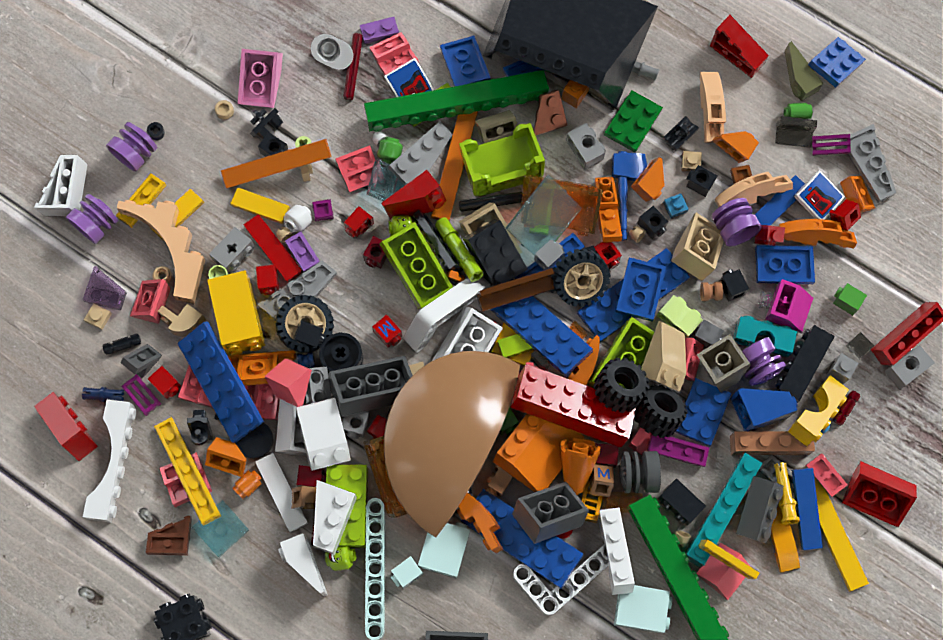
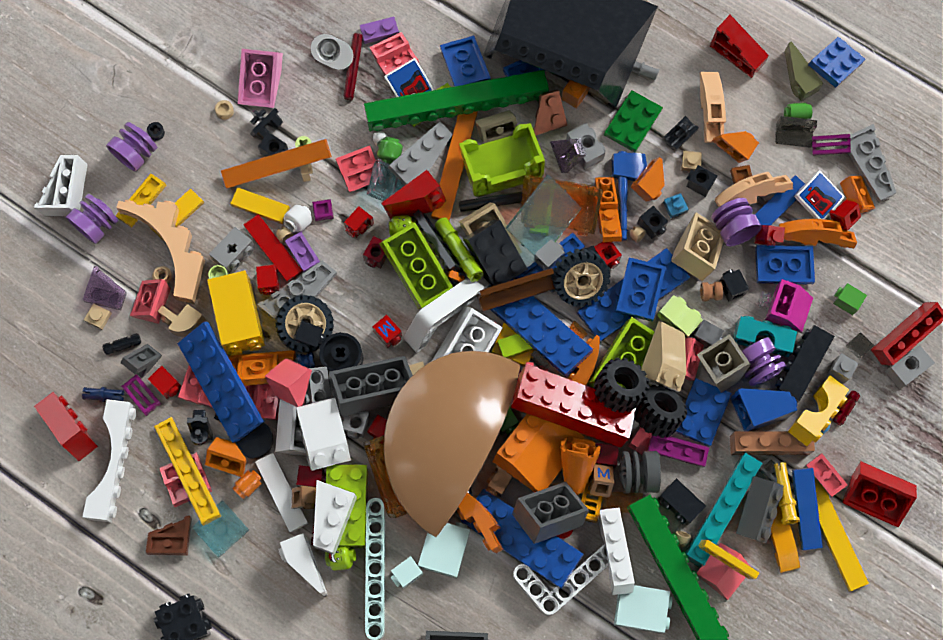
none -> wing [550,139,586,173]

